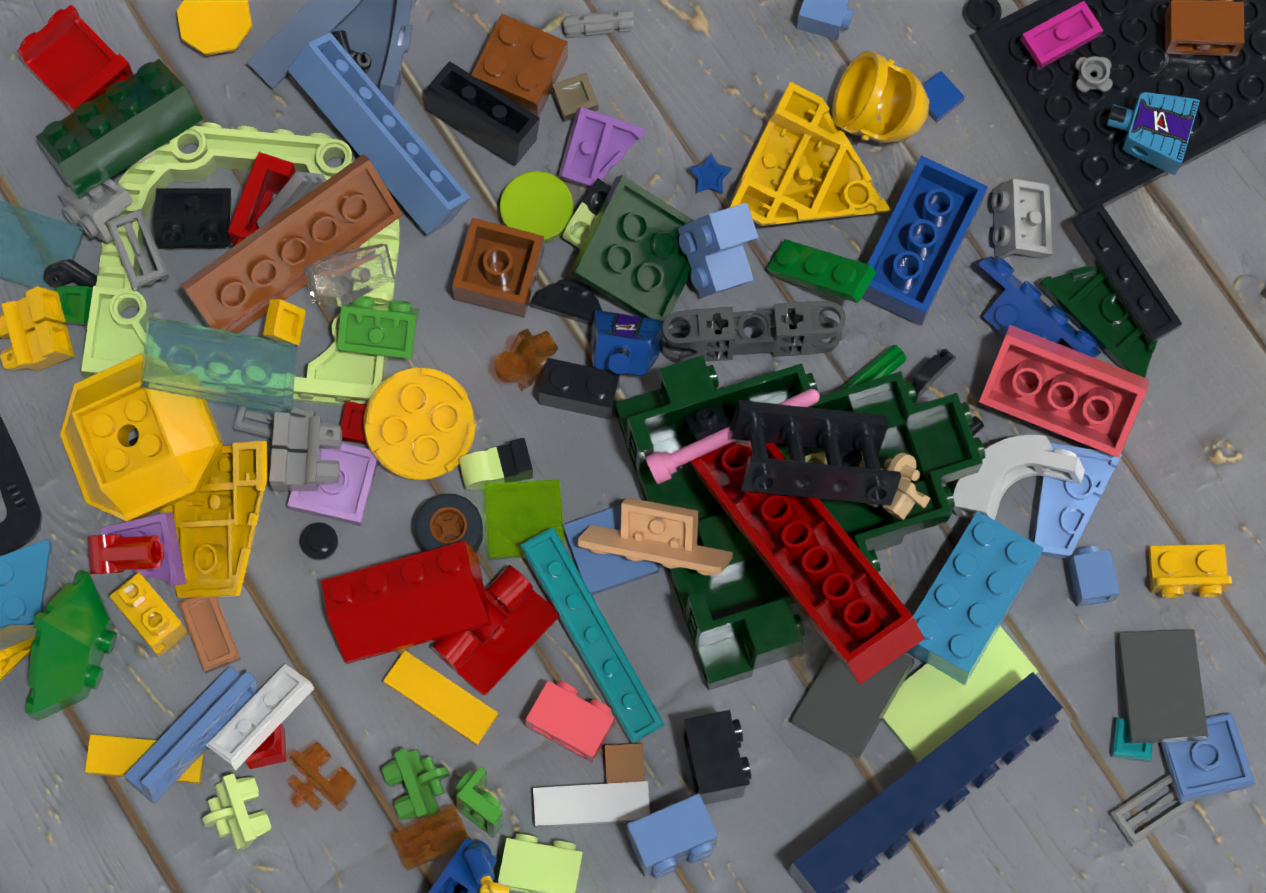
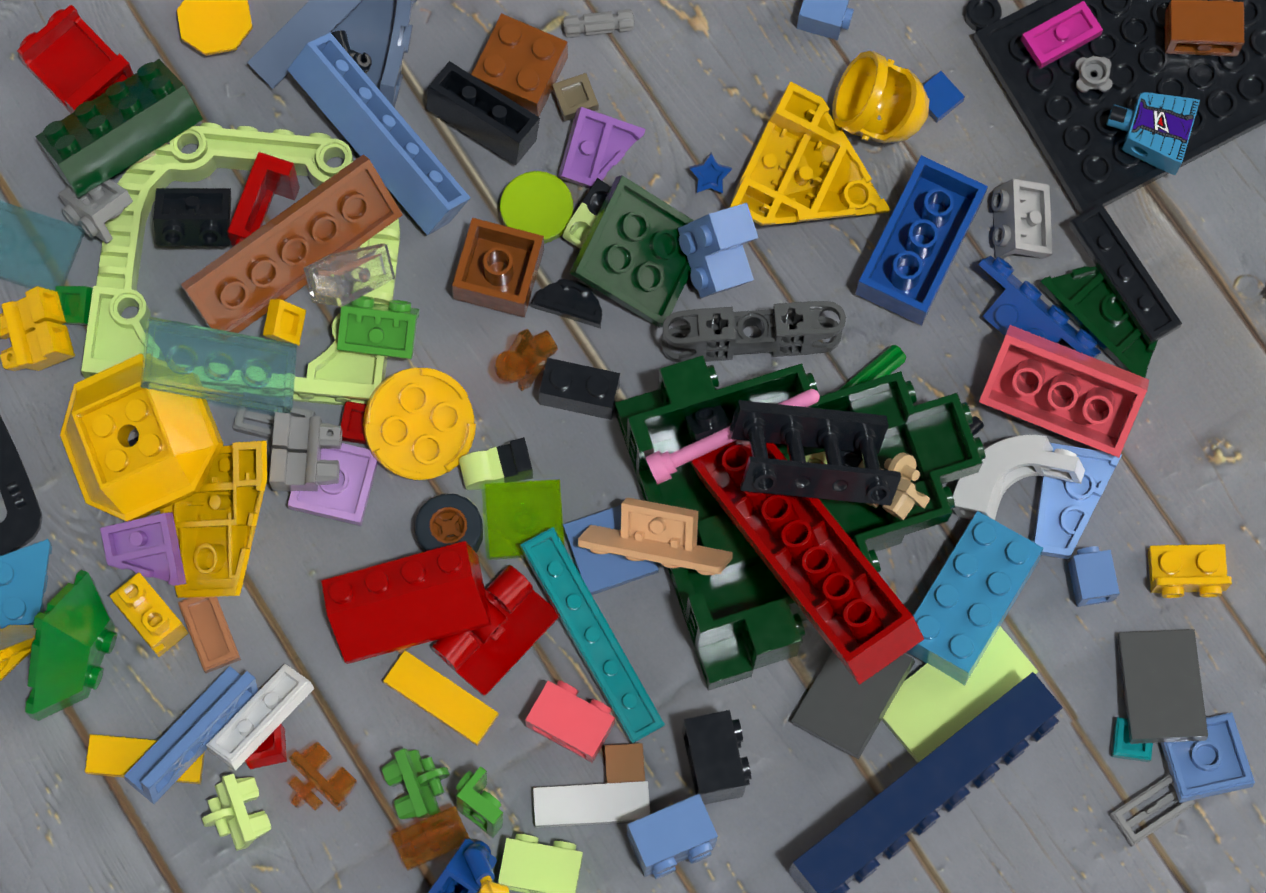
black arm [44,259,97,288] -> none
red piece [88,534,164,574] -> none
light grey tile [107,209,169,291] -> none
light grey tile [256,172,326,228] -> none
black plate [300,522,338,560] -> none
blue torso [590,310,664,376] -> none
green plate [767,239,876,303] -> none
black tile [912,349,956,399] -> none

